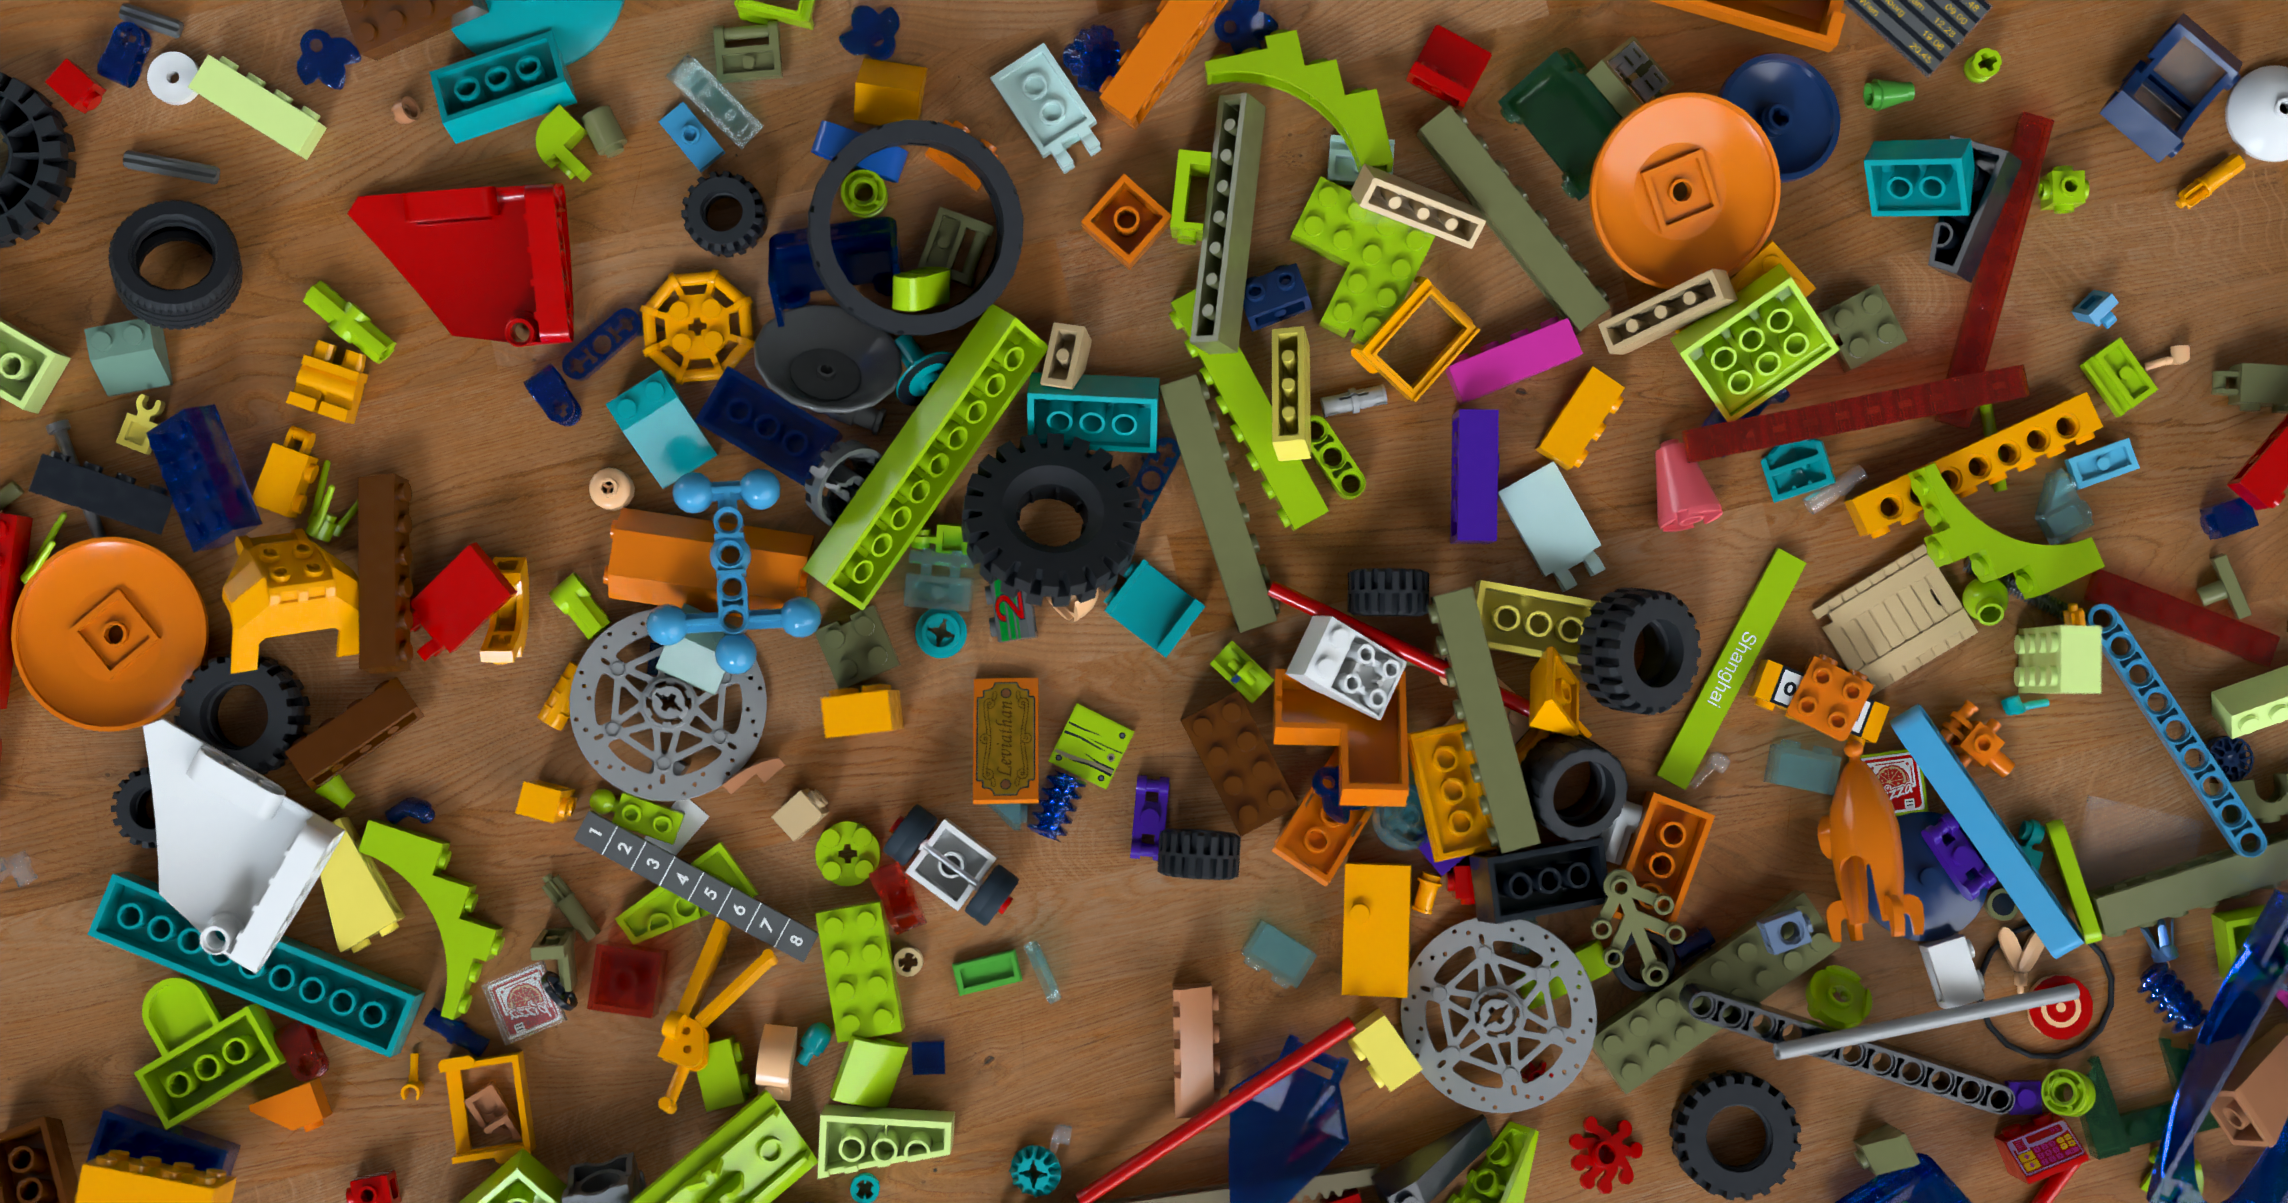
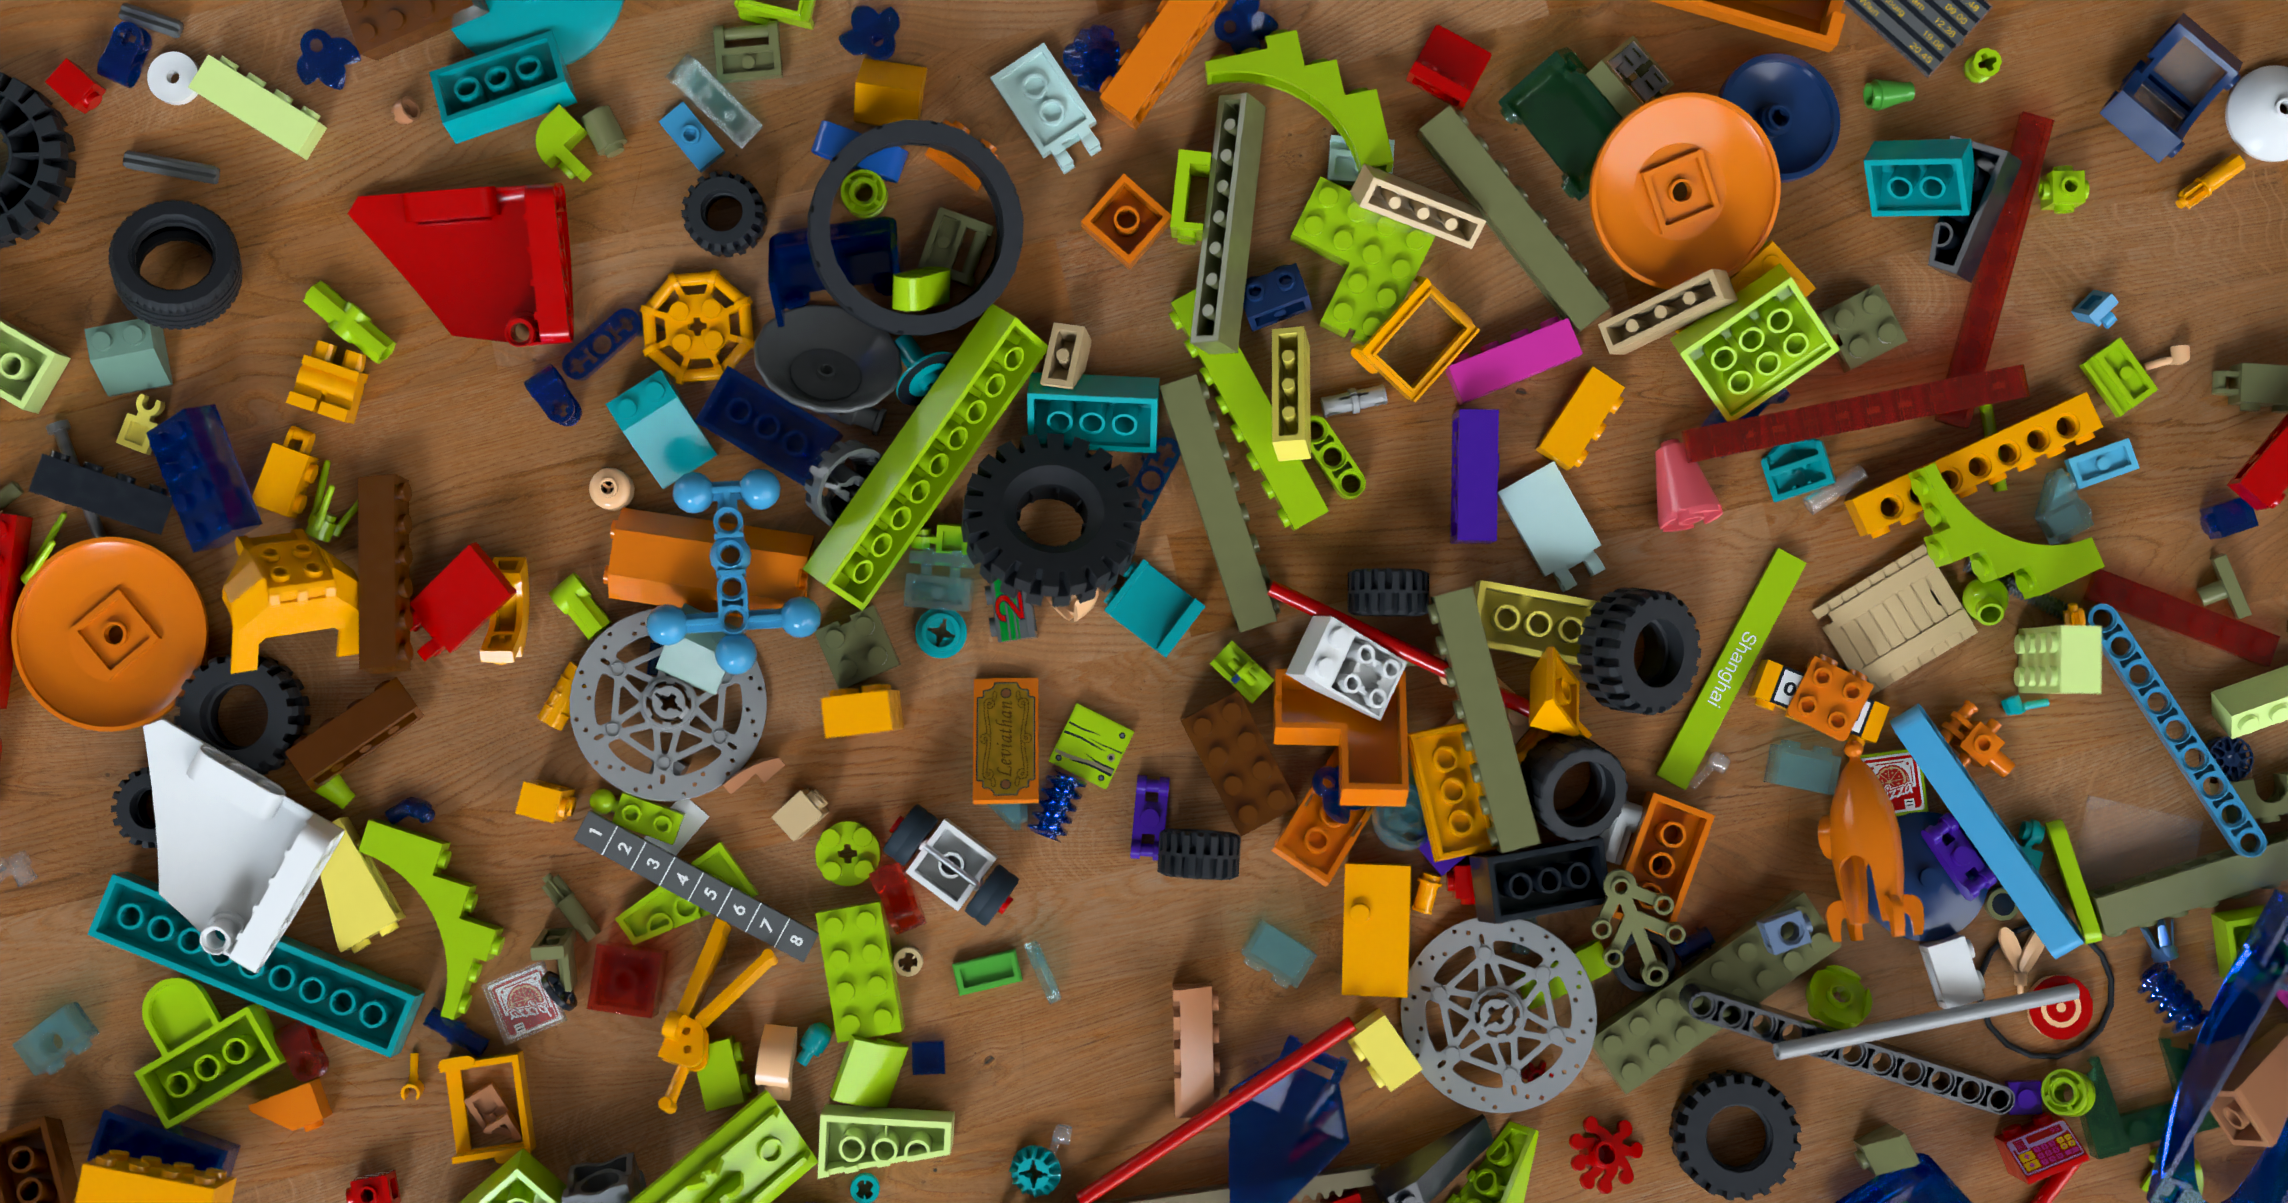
none -> clear light blue brick [12,1002,100,1076]

